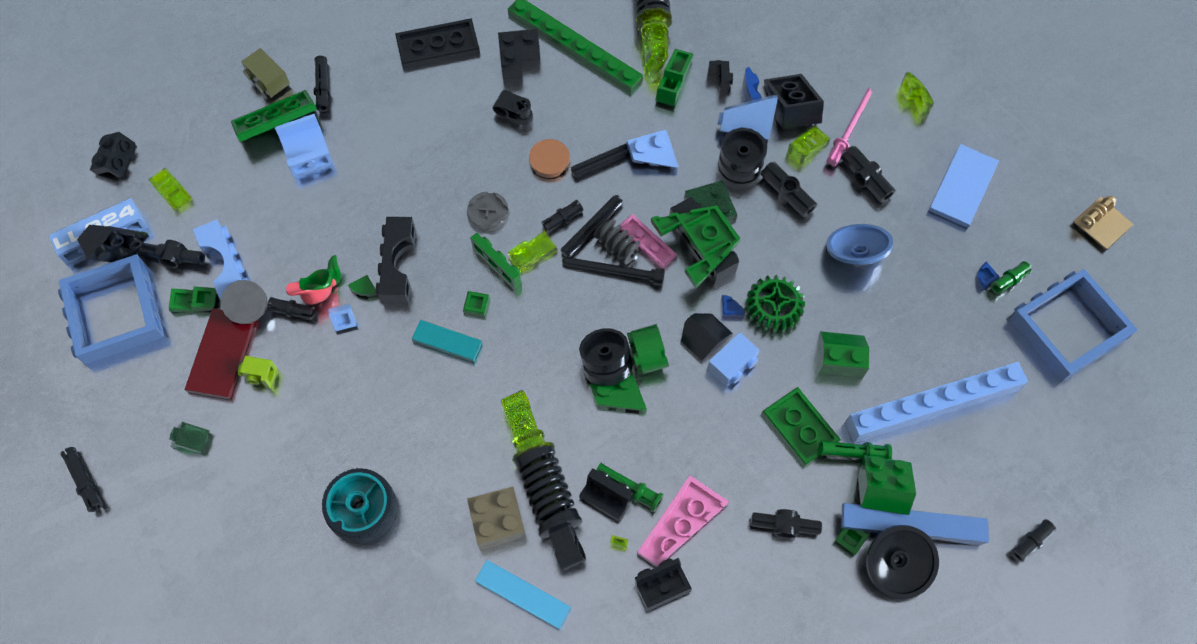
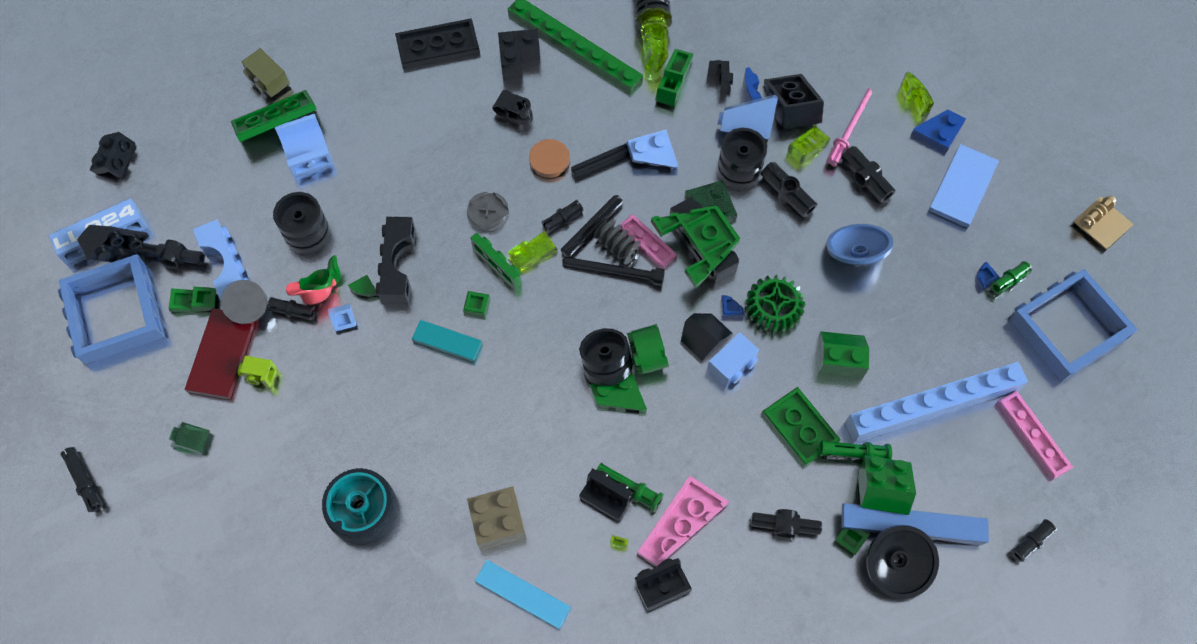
clear neon green slope [149,167,191,210] -> none
black pin [313,55,330,112] -> none
black piece [501,390,586,570] -> none
none -> black wheel [273,192,327,247]
none -> blue wing [911,110,966,152]
none -> bright pink tile [996,390,1073,480]

